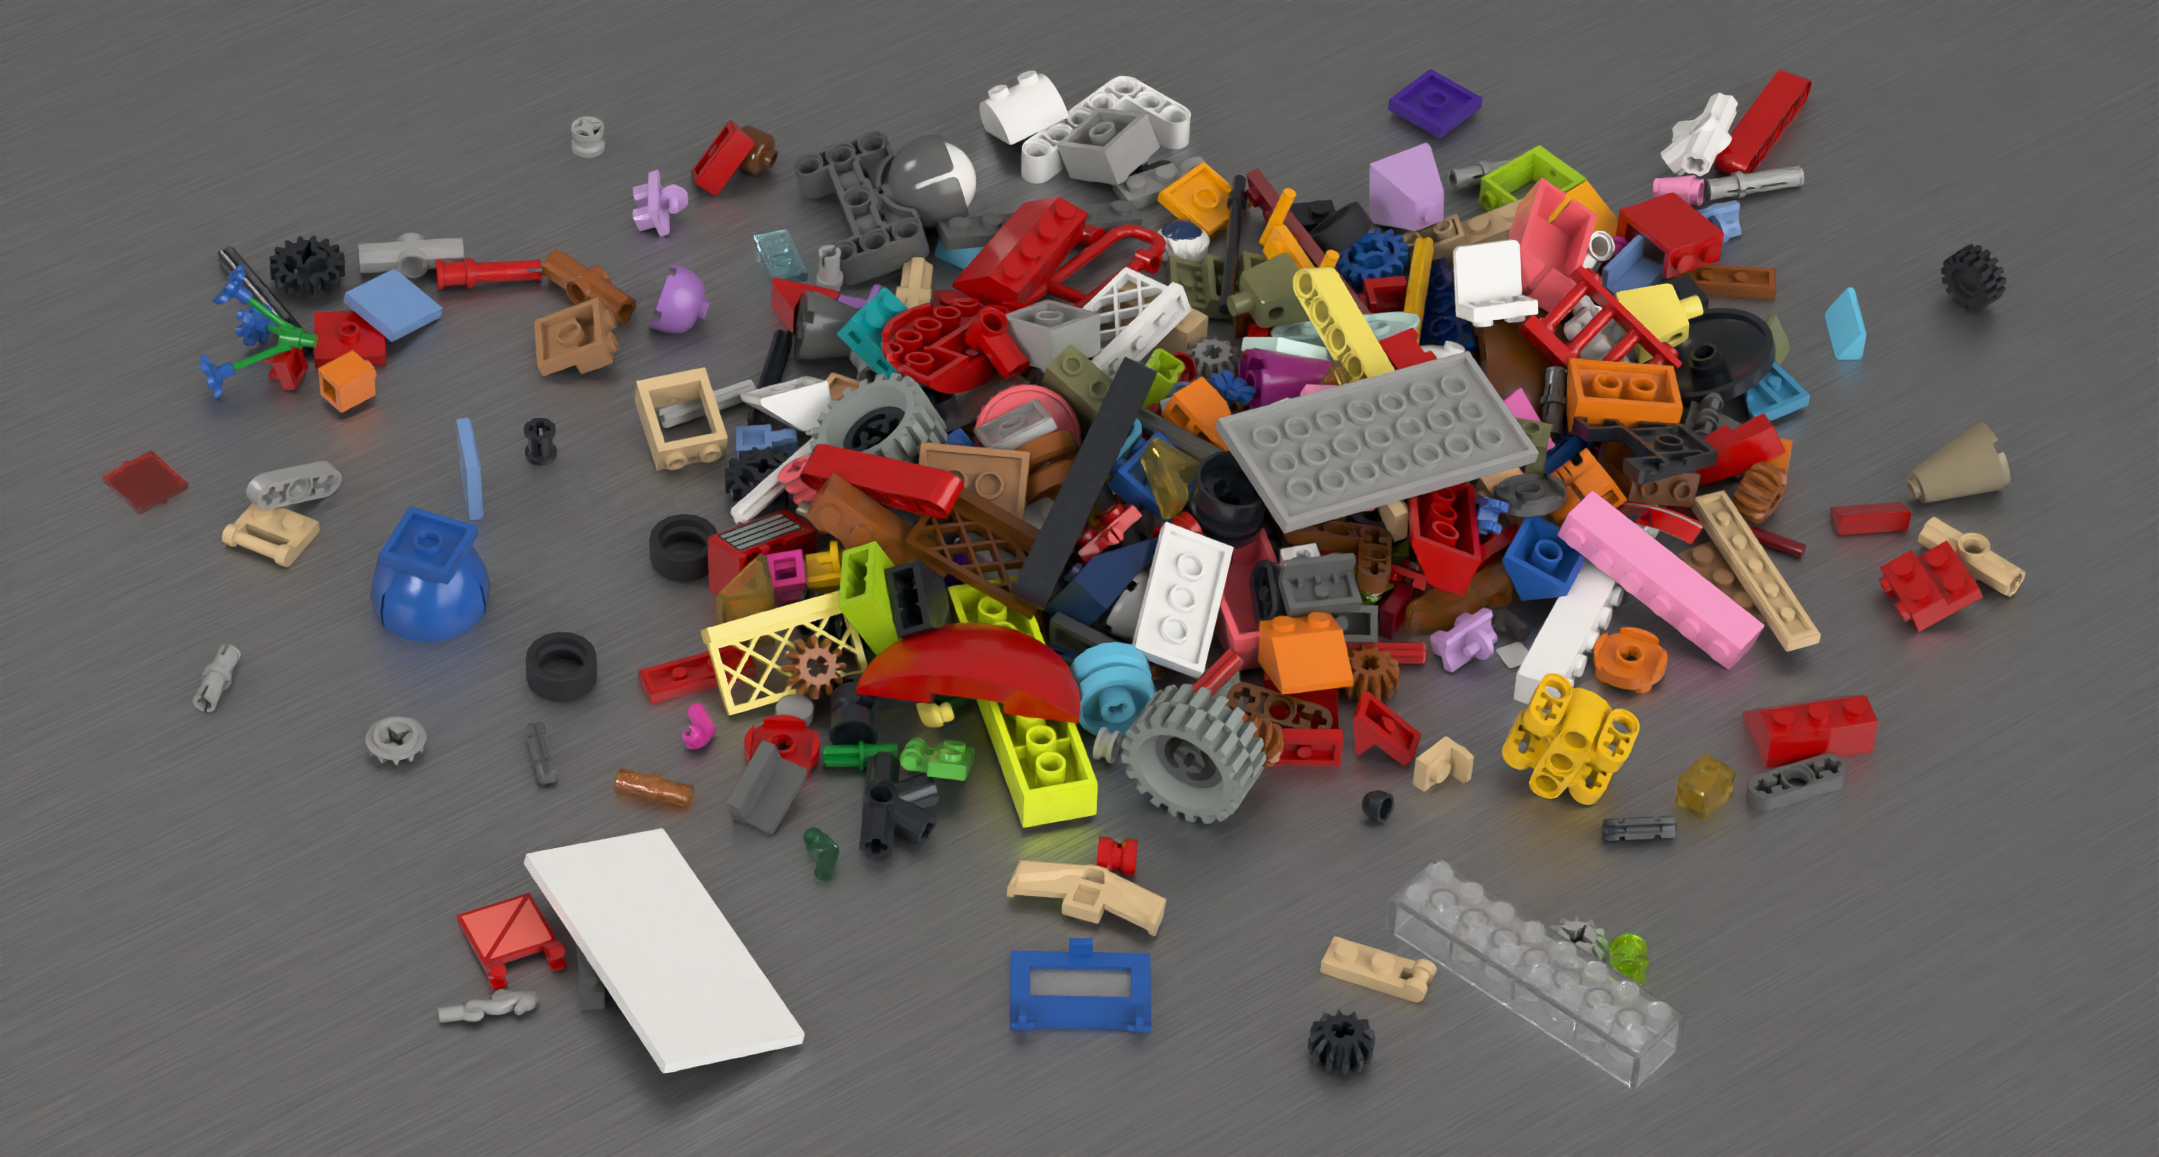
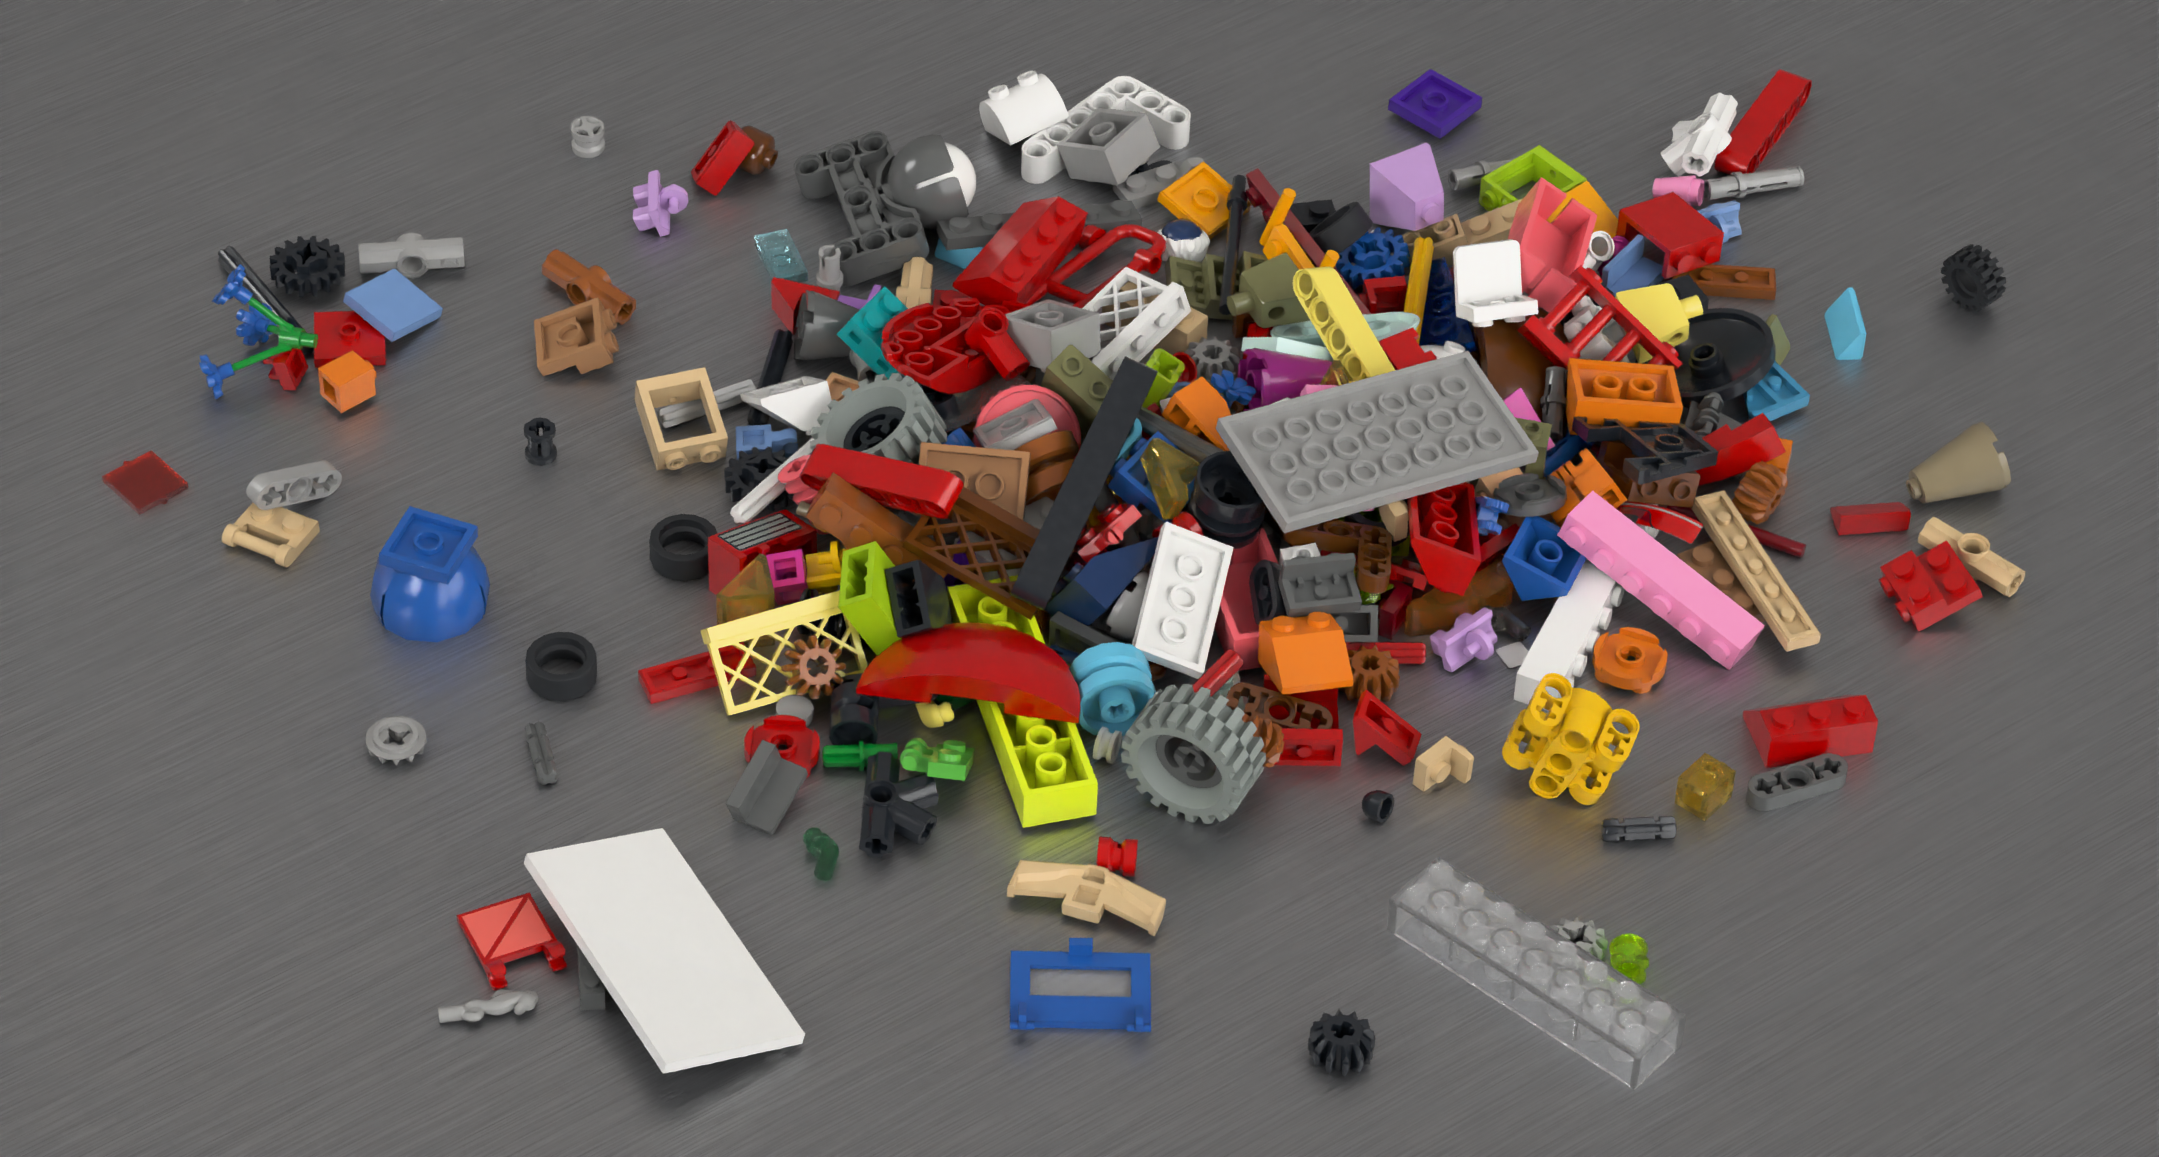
light grey pin [192,643,241,712] -> none
red pin [435,257,542,290] -> none
medium blue tile [456,418,484,521] -> none
clear orange pin [614,767,694,809] -> none
medium lavender cylinder [649,262,710,334] -> none
dark pink arm [682,703,716,750] -> none
tan plate [1320,936,1437,1003] -> none

